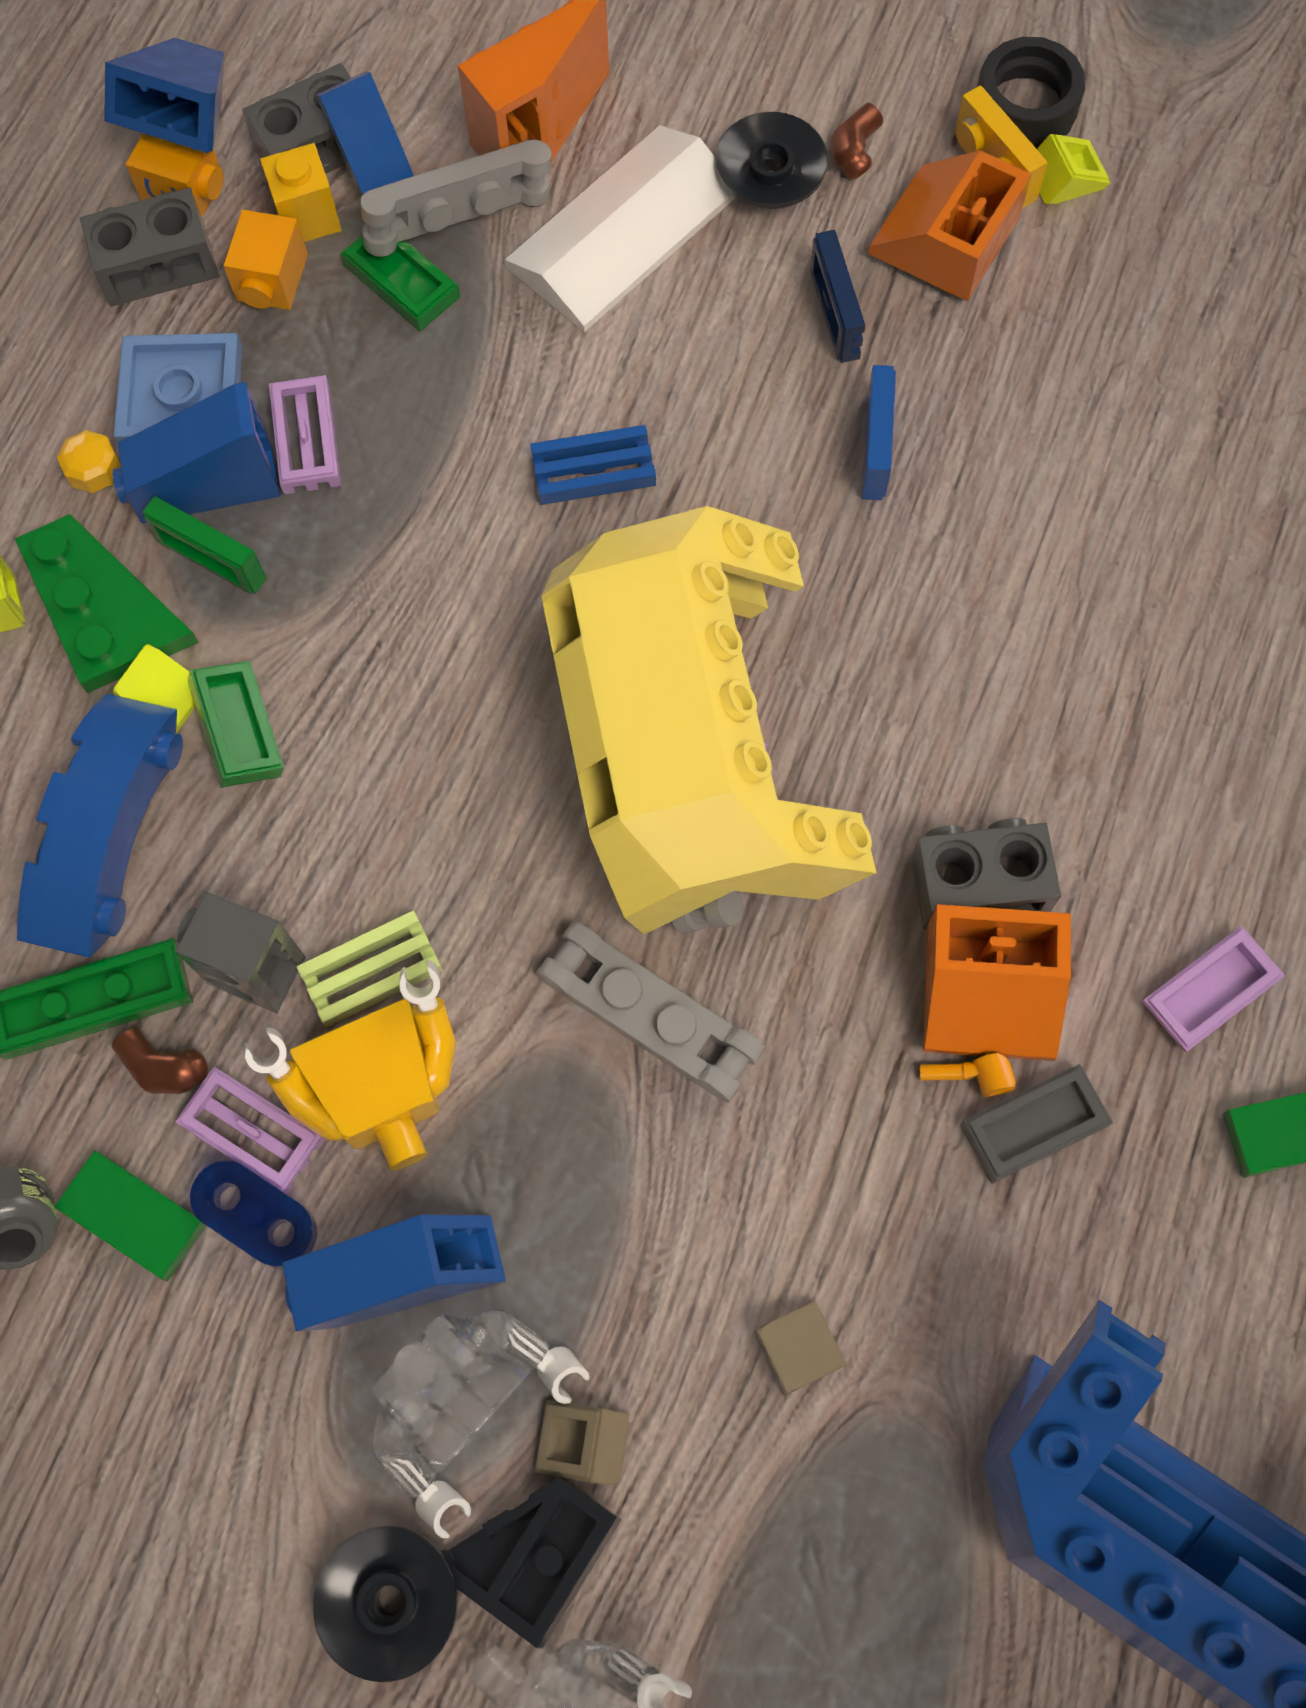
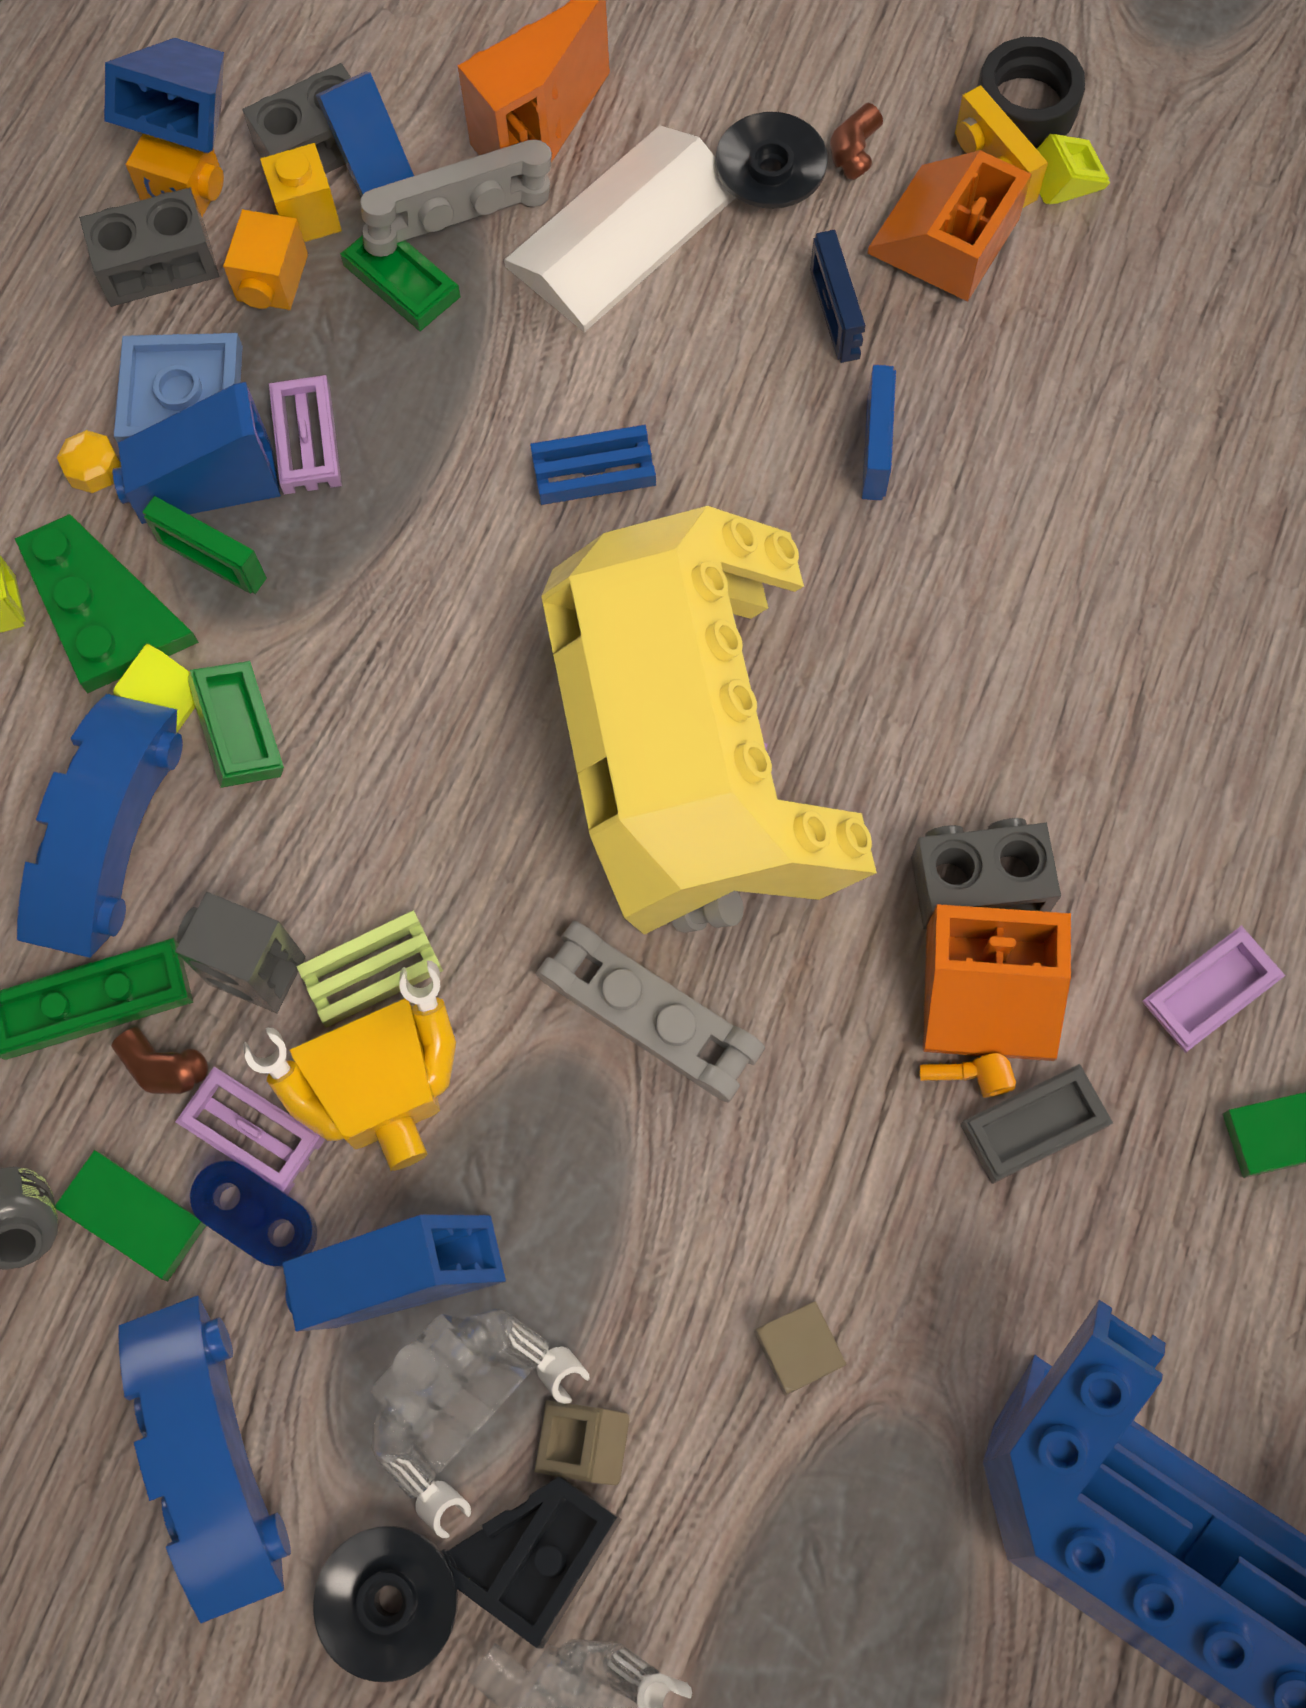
none -> blue brick [118,1295,291,1624]

